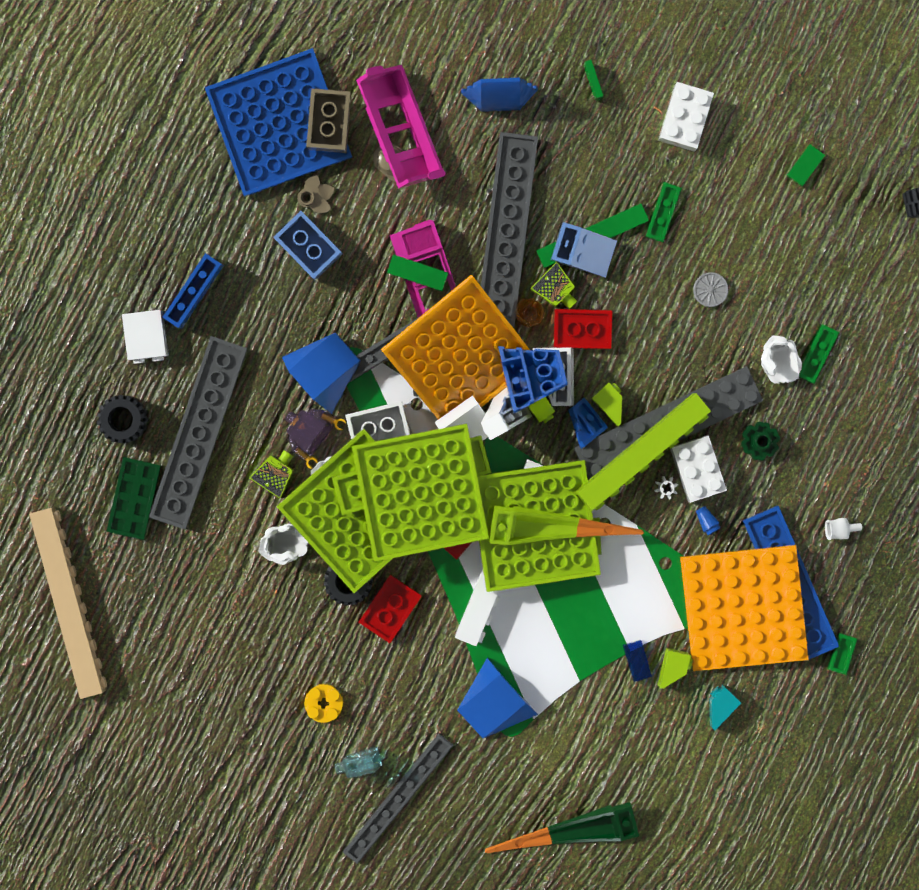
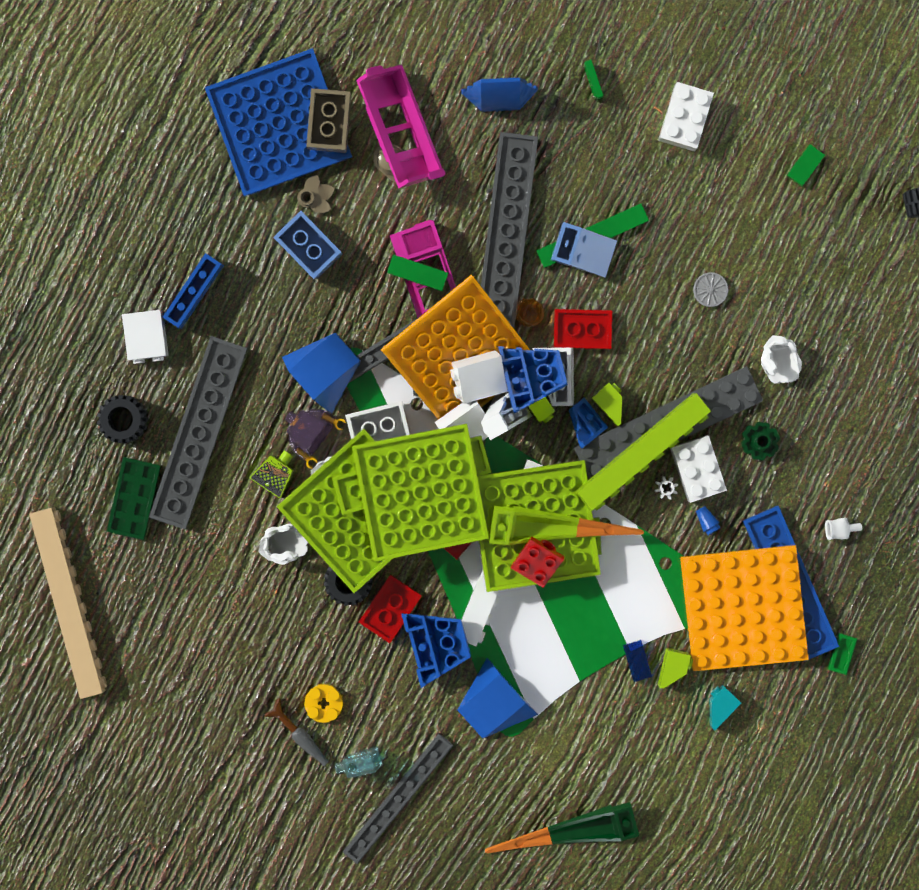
torso [530,262,577,309] -> none
green tile [645,182,682,243] -> none
green tile [799,324,840,384] -> none
none -> dark grey piece [264,698,329,766]
none -> blue wedge [401,613,471,688]
none -> white brick [450,350,507,404]
none -> red plate [511,536,565,588]

